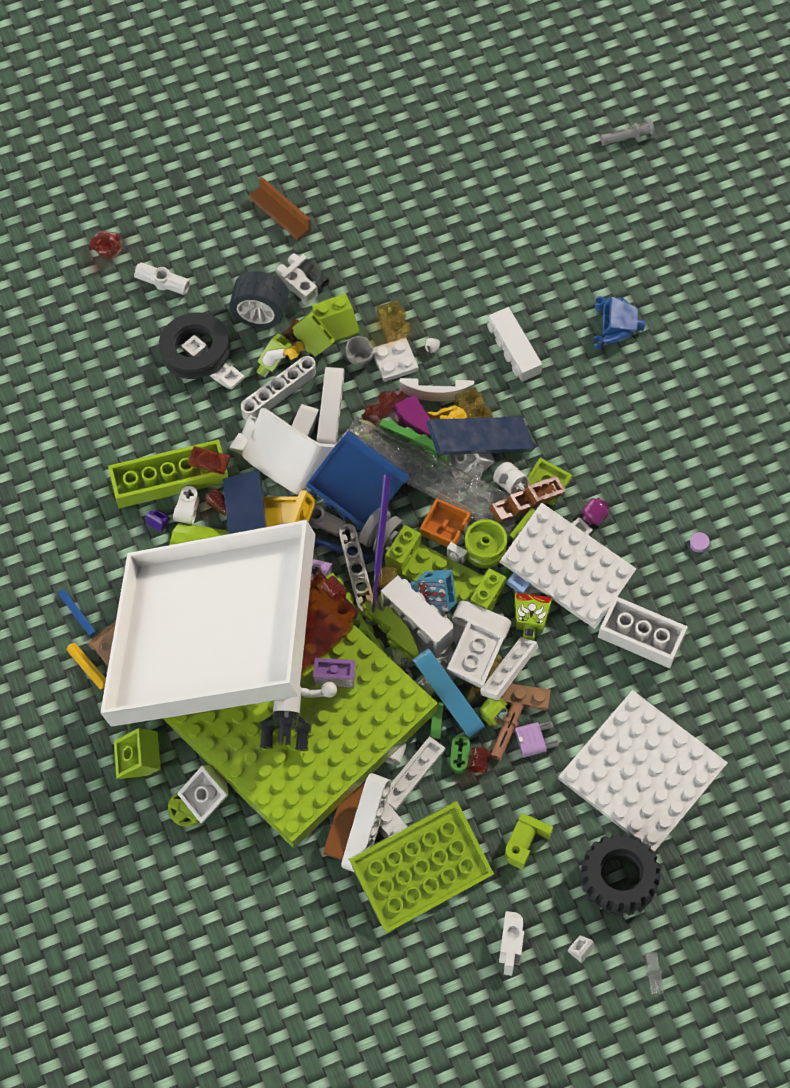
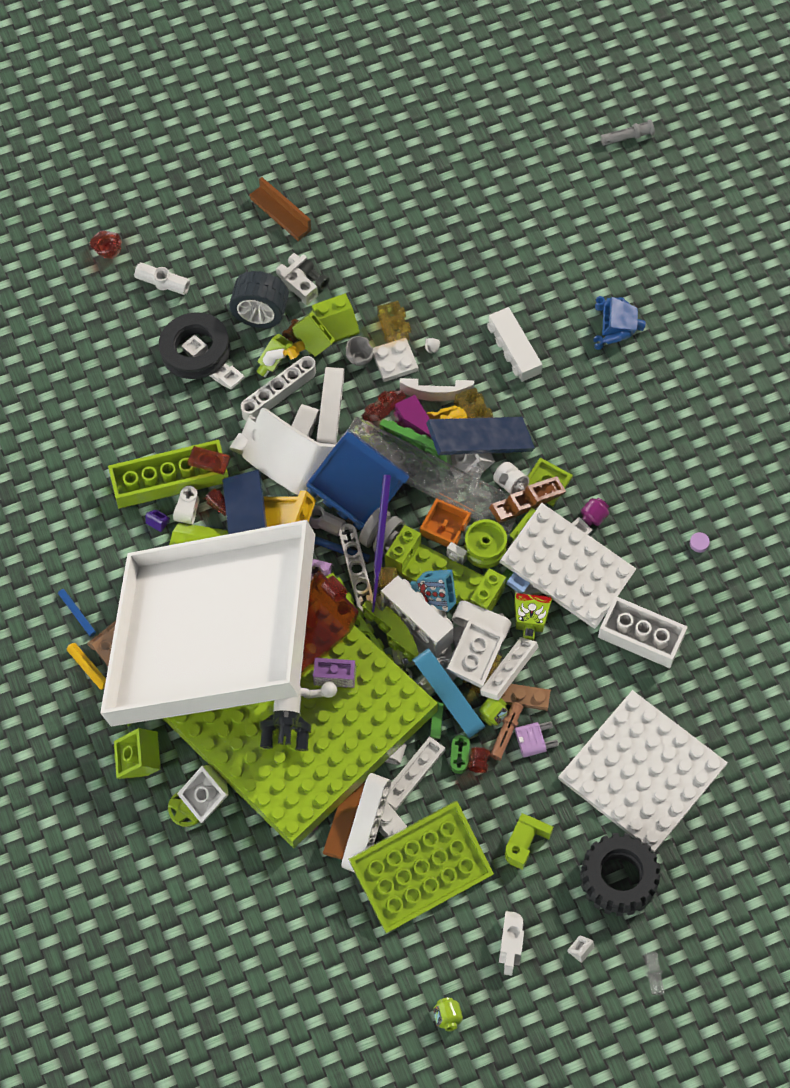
none -> lime head [433,998,463,1031]

